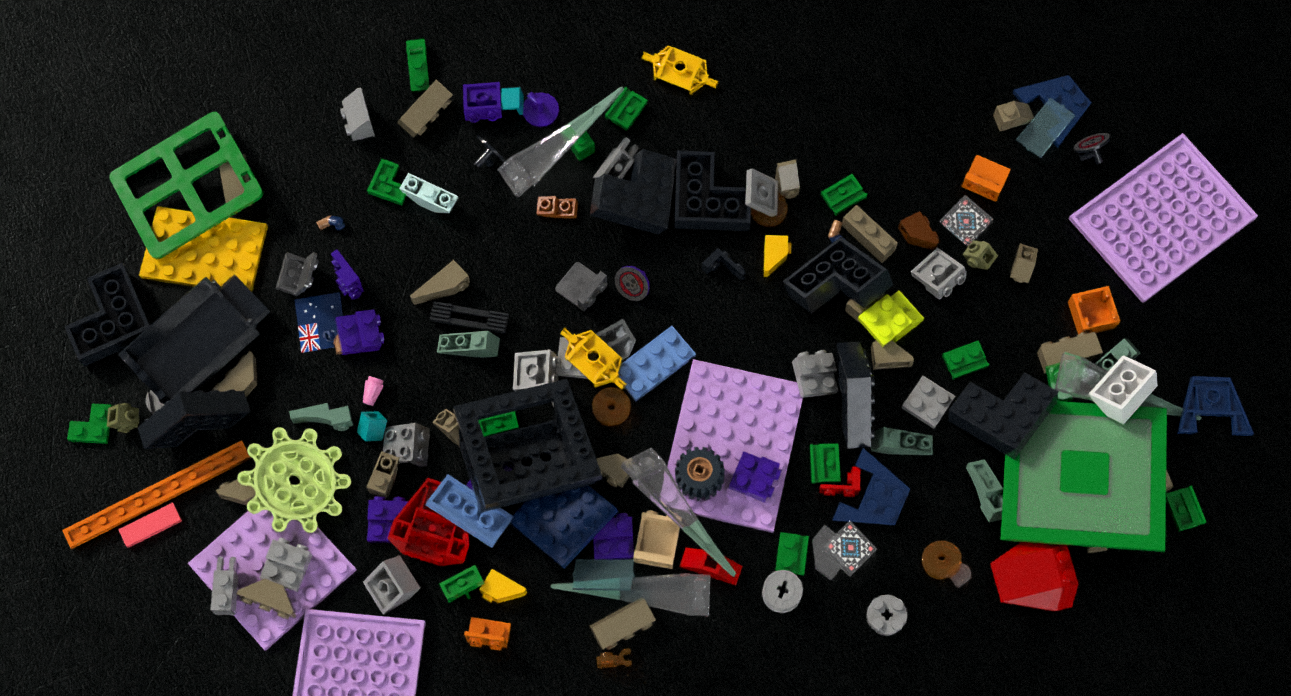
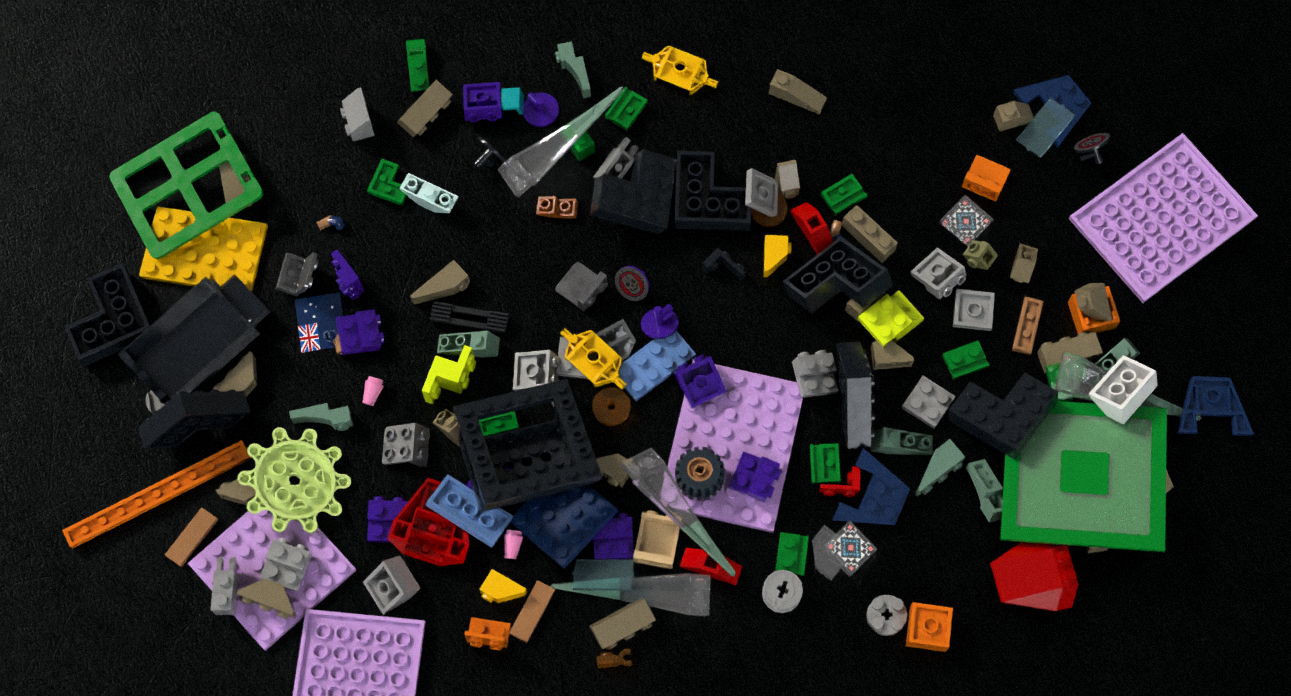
green plate [67,404,112,444] -> none
olive brick [107,403,140,433] -> none
coral tile [118,503,182,548] -> none
teal panel [357,411,387,441] -> none
dark tan slope [367,451,400,499] -> none
green panel [439,565,485,602] -> none
reddish brown slope [898,211,939,251] -> none
clear orange plate [922,541,962,579] -> none
clear tile [946,564,971,588] -> none
green plate [1166,486,1206,532] -> none
none -> medium nougat tile [165,507,218,567]
none -> neon yellow bracket [422,345,476,404]
none -> bright pink cone [504,530,523,559]
none -> medium nougat tile [509,580,555,643]
none -> sand green slope [555,42,591,98]
none -> dark purple shield [641,304,679,339]
none -> dark purple plate [673,354,727,408]
none -> dark tan slope [769,69,827,114]
none -> red slope [790,202,833,254]
none -> orange container [906,602,953,652]
none -> sand green slope [916,439,965,496]
none -> light grey plate [953,289,995,331]
none -> medium nougat tile [1012,297,1044,355]
none -> dark tan slope [1075,283,1112,321]

